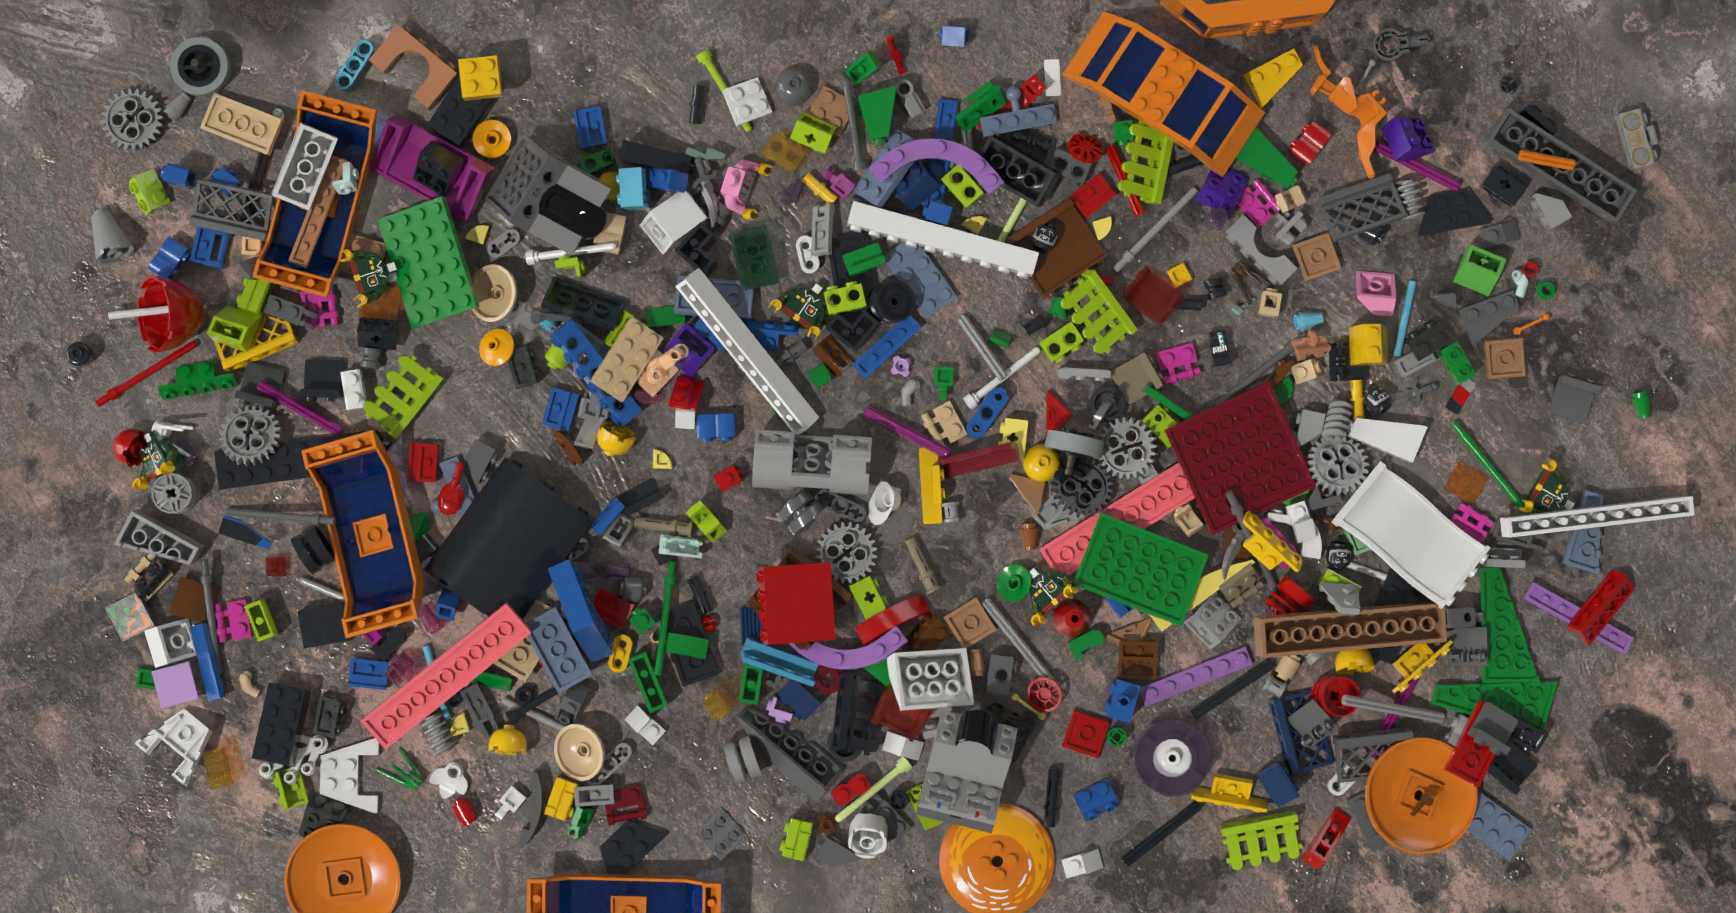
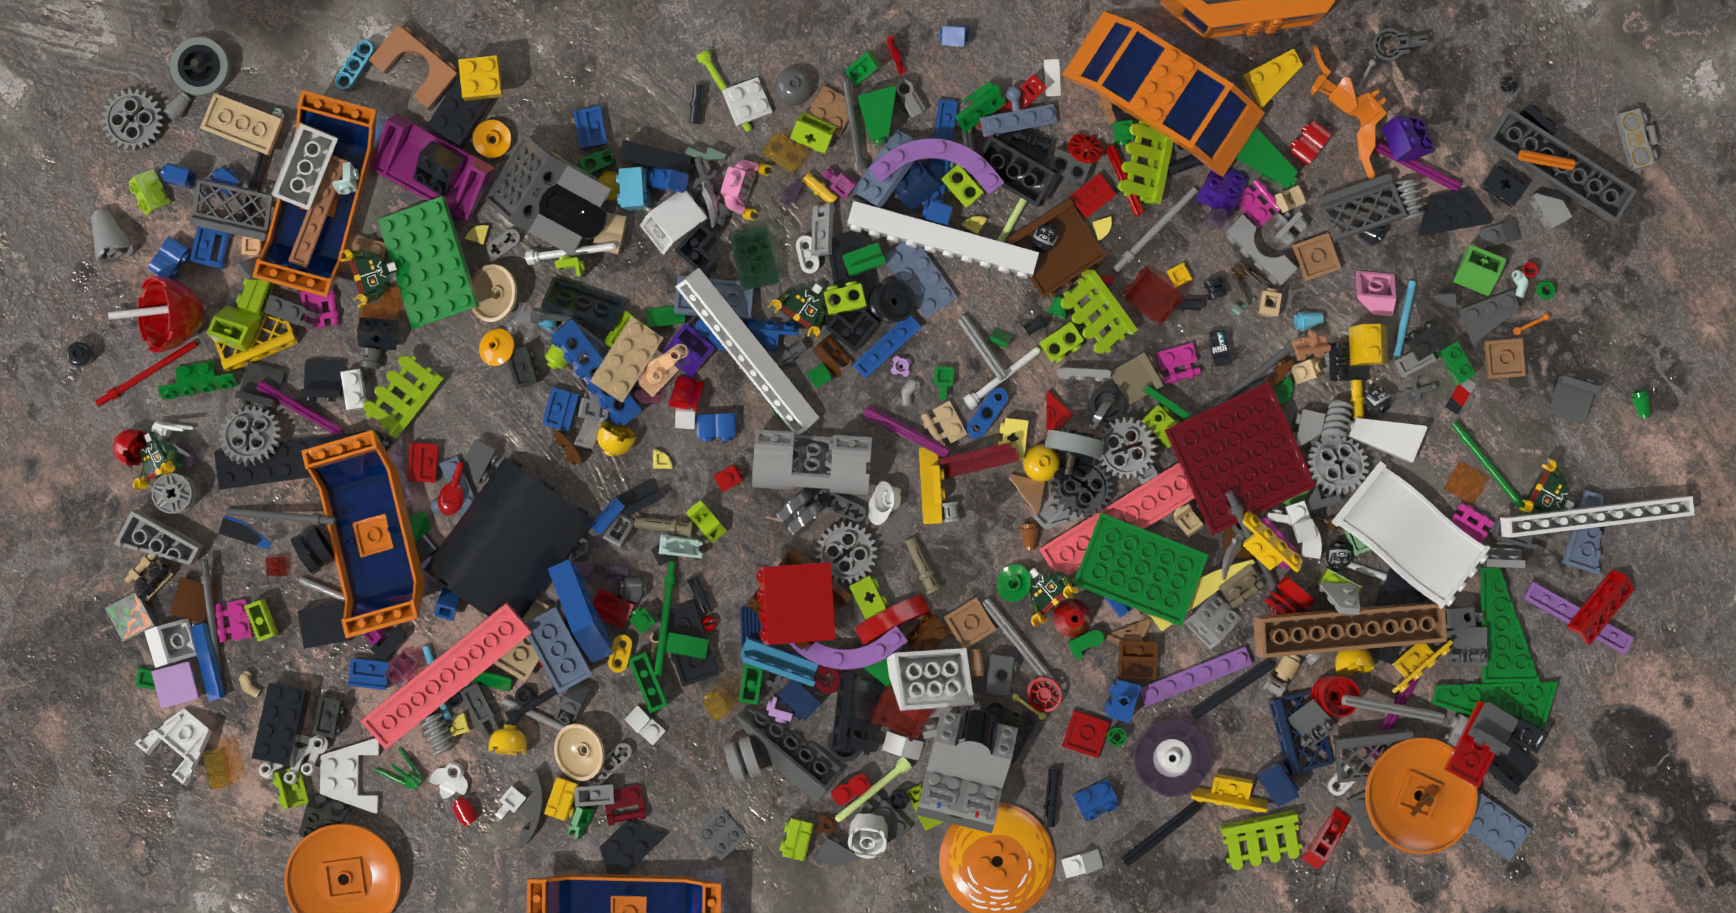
clear pink cone [420,605,444,635] -> none

